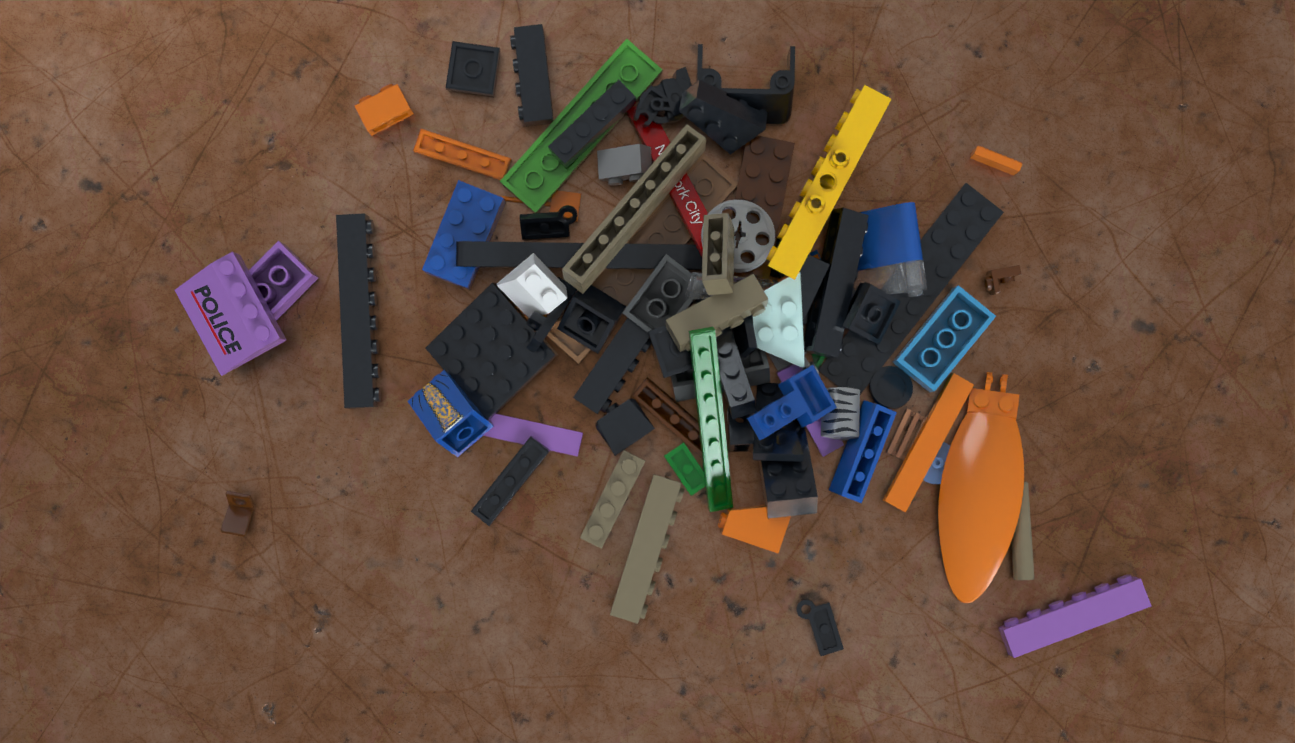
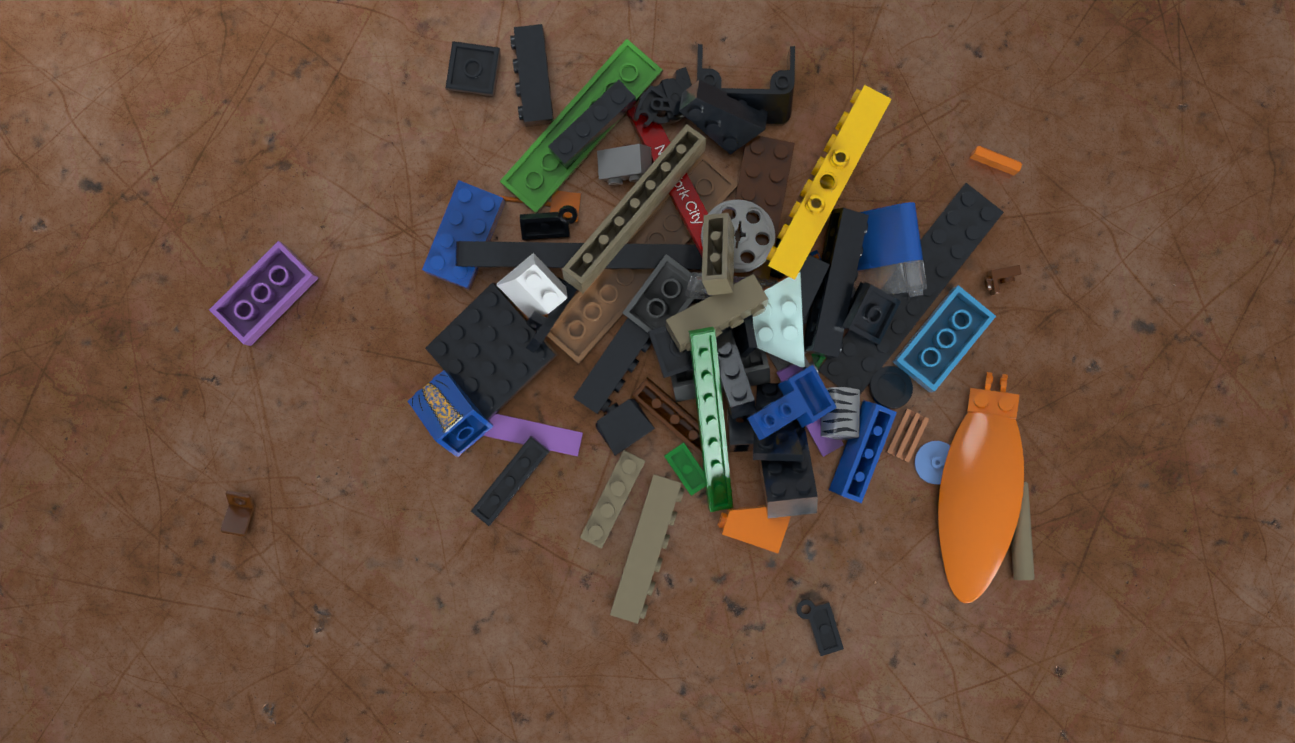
medium lavender slope [175,251,286,376] -> none
black brick [336,213,381,409] -> none
orange brick [355,84,414,136] -> none
orange tile [413,129,512,181] -> none
black slope [557,285,626,354] -> none
orange tile [883,373,974,513] -> none
medium lavender brick [998,574,1151,658] -> none

